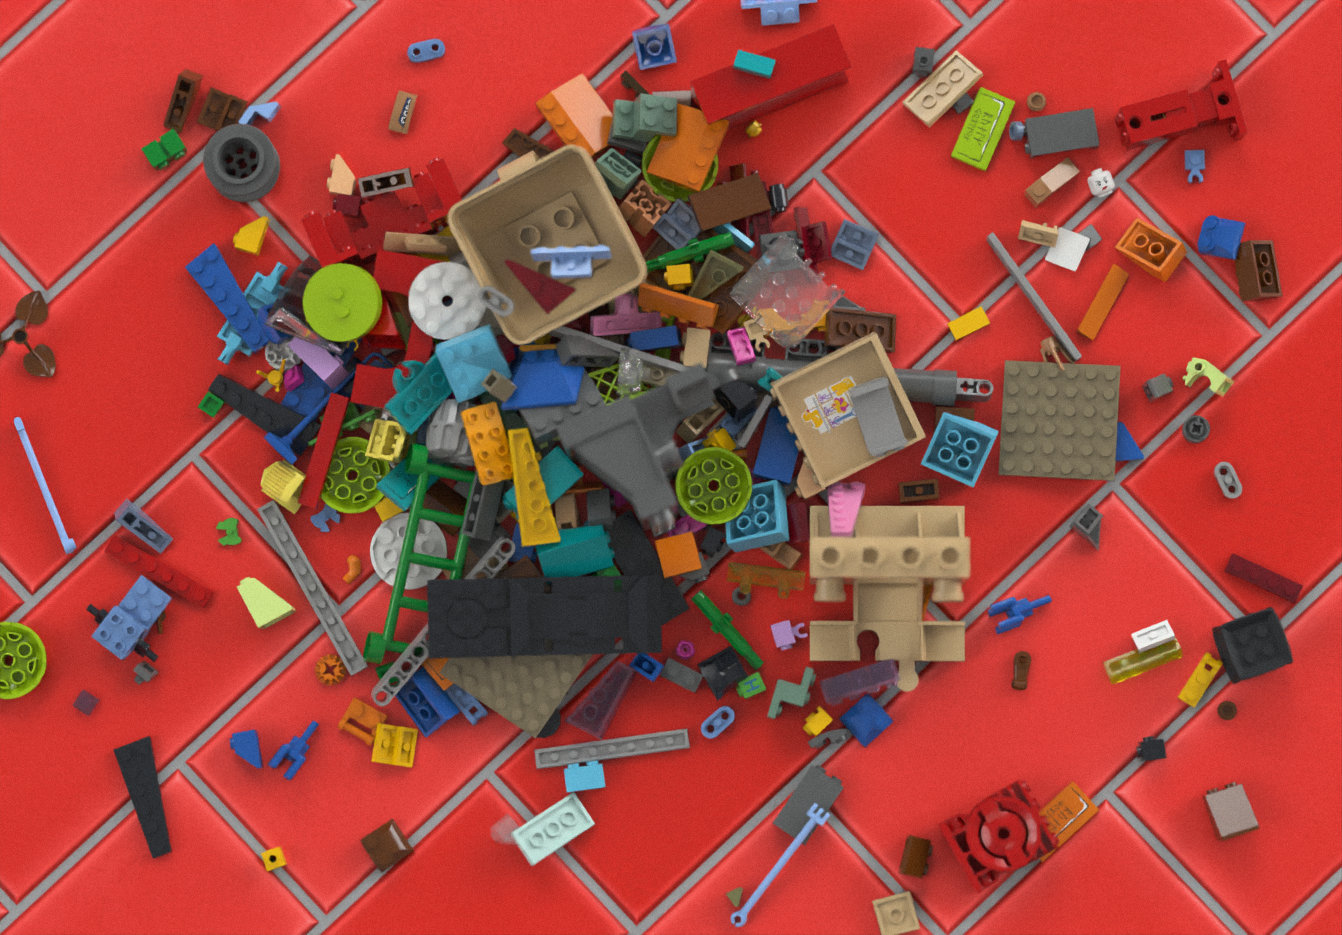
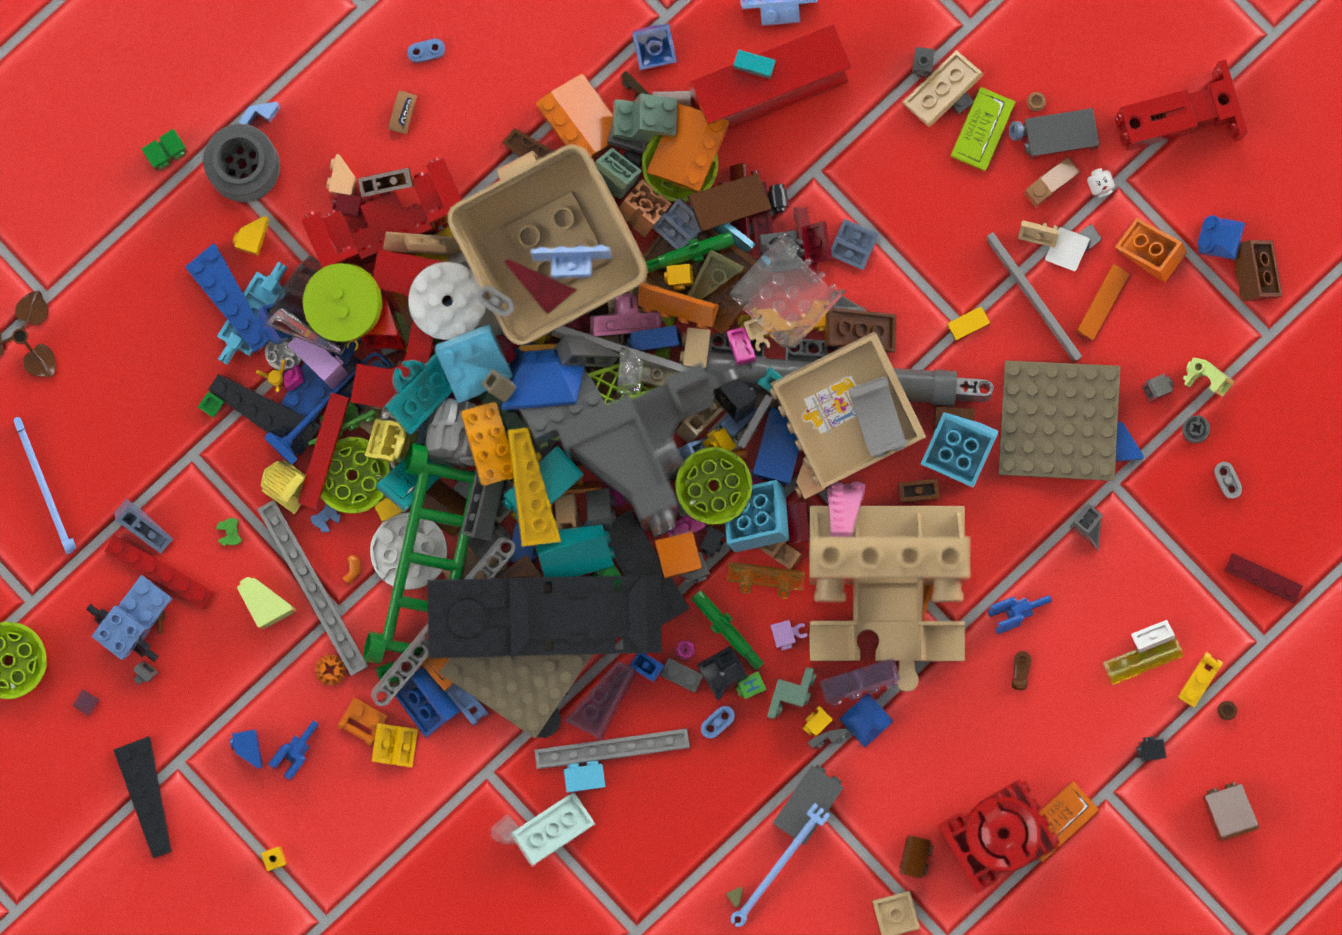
reddish brown slope [163,69,203,133] -> none
reddish brown slope [196,87,247,131] -> none
reddish brown slope [360,819,414,873] -> none
dark grey plate [732,586,751,606] -> none
yellow plate [745,120,762,137] -> none
medium nougat plant [1040,336,1075,371] -> none
medium blue plate [1184,150,1205,184] -> none
black piece [1212,607,1293,684] -> none

